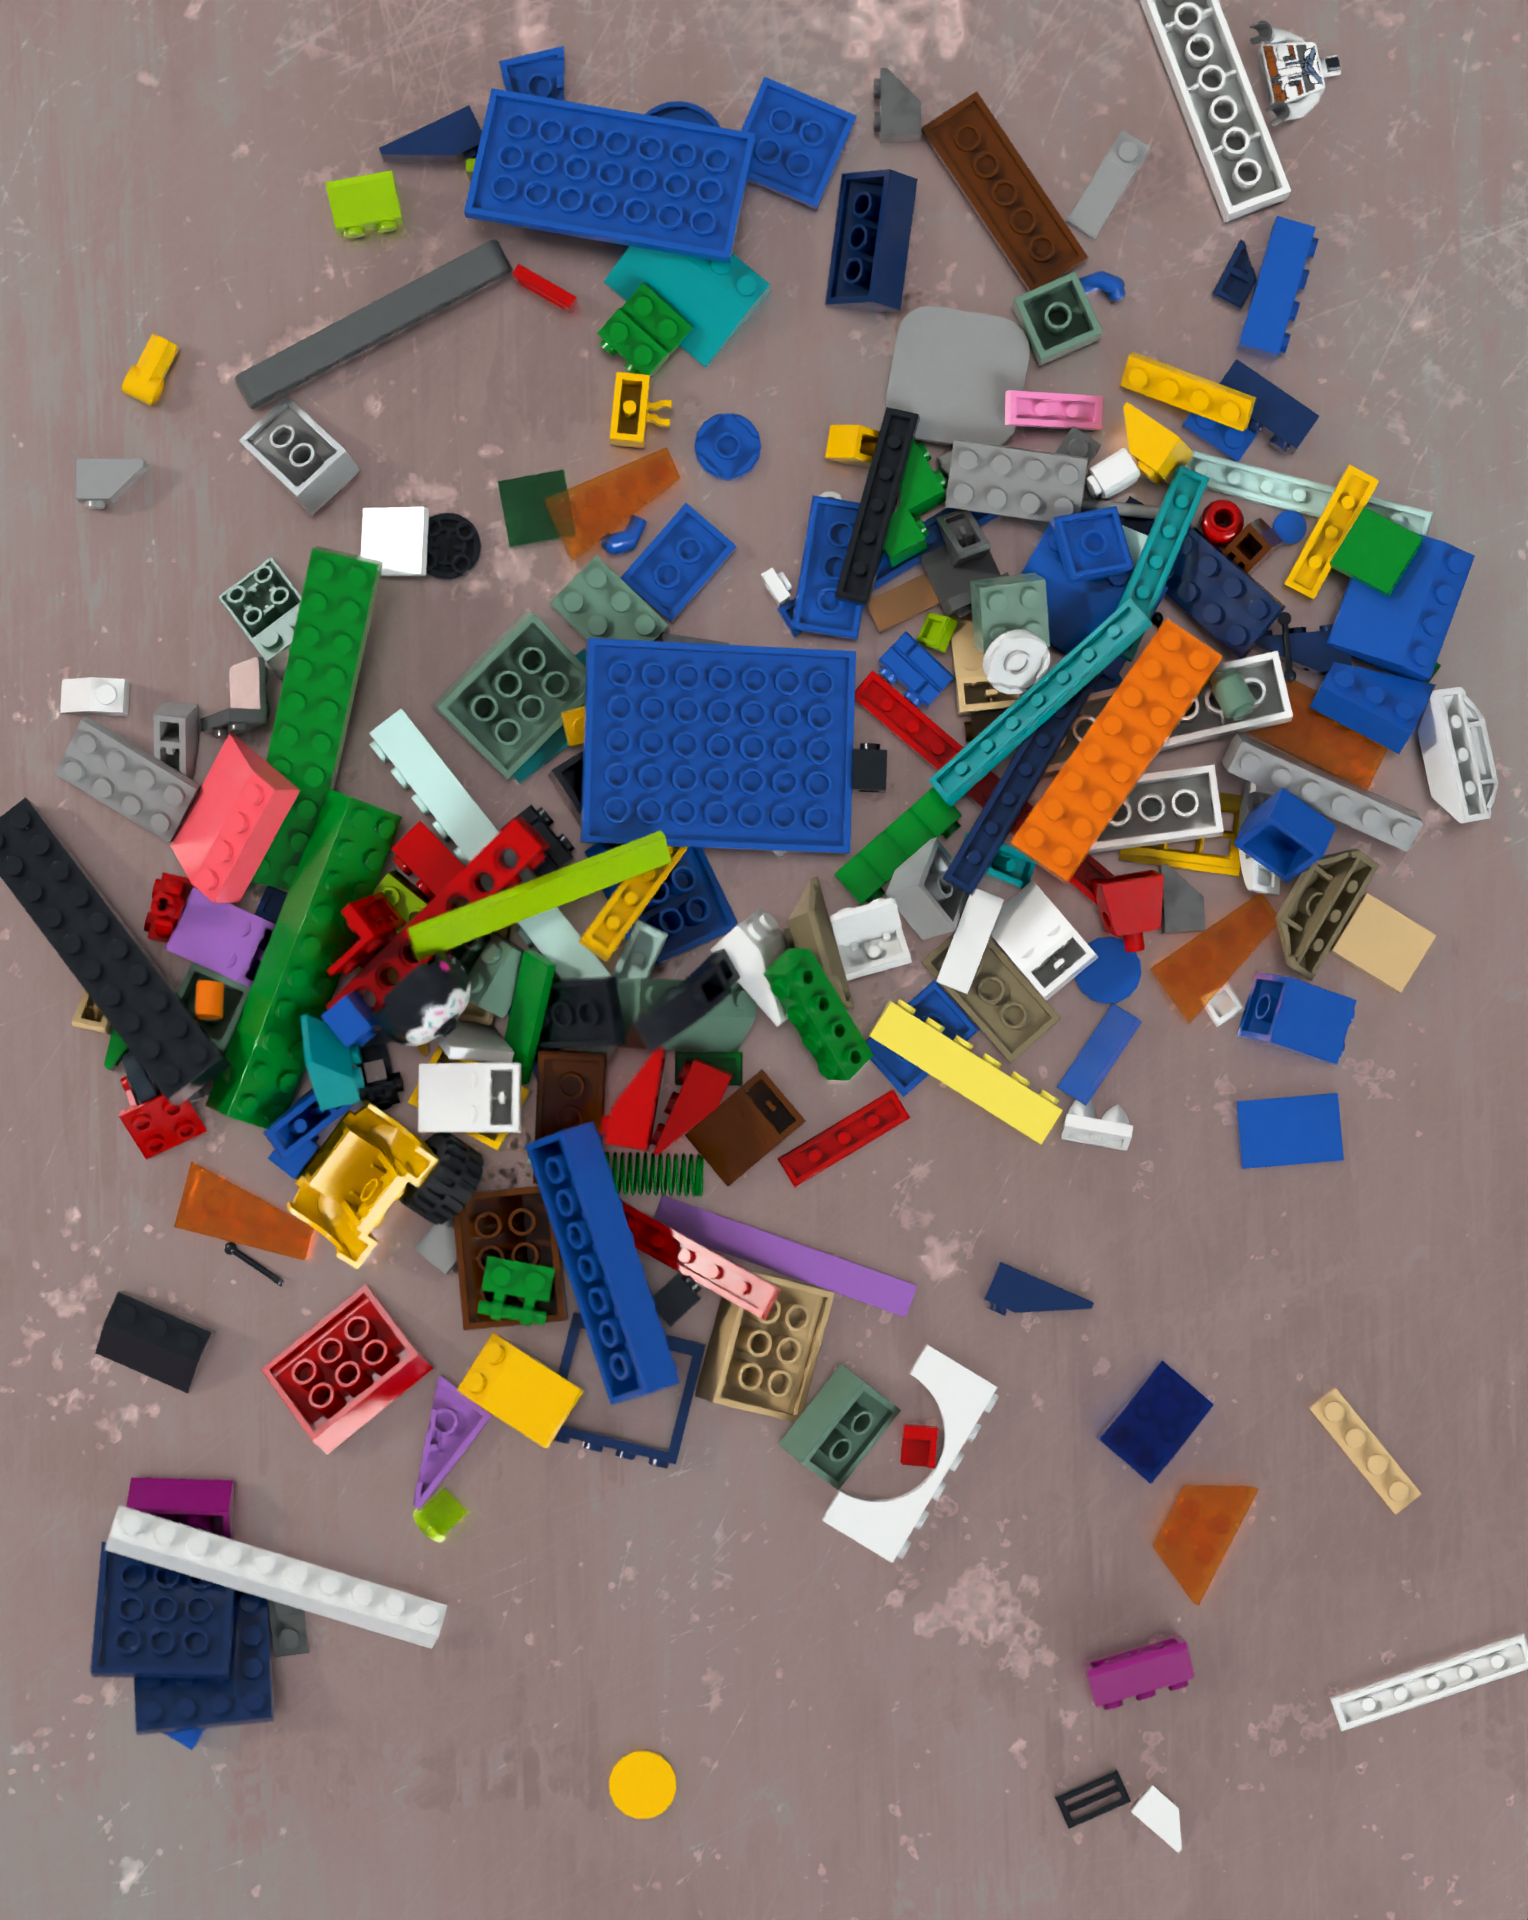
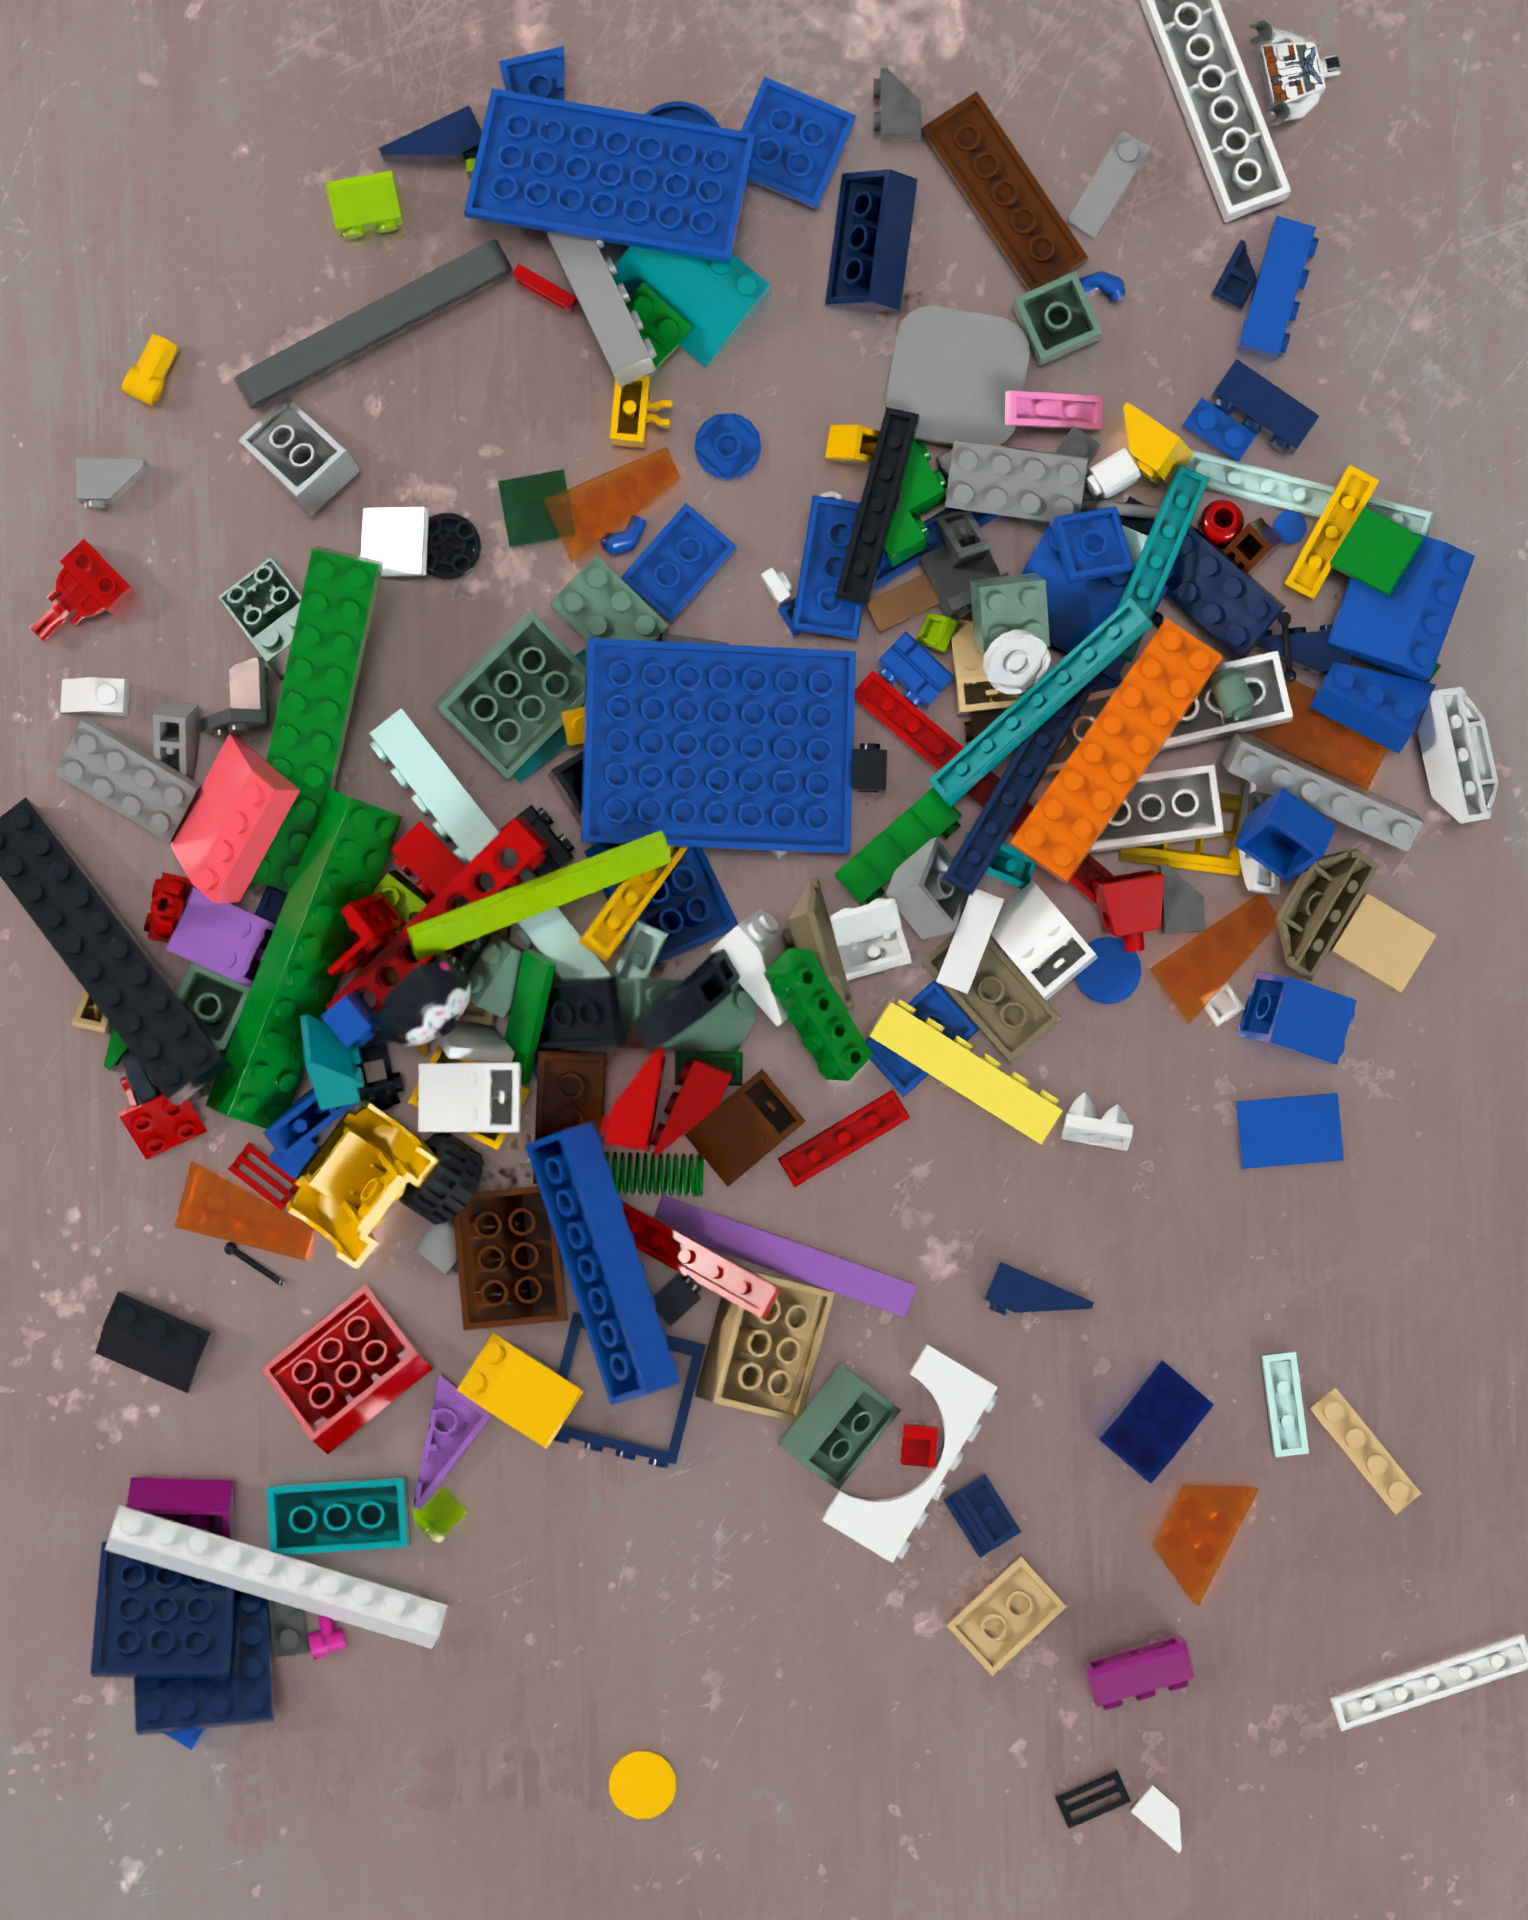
orange brick [195,980,224,1020] -> none
green plate [477,1256,555,1326] -> none
blue tile [1057,1004,1142,1106] -> none
yellow plate [1120,352,1256,432] -> none
none -> red brick [29,538,136,642]
none -> red tile [228,1142,299,1210]
none -> teal brick [266,1476,410,1555]
none -> dark pink brick [308,1614,346,1660]
none -> light grey brick [545,231,657,387]
none -> dark blue plate [943,1474,1021,1558]
none -> tan plate [946,1556,1067,1676]
none -> light aqua plate [1261,1351,1309,1458]

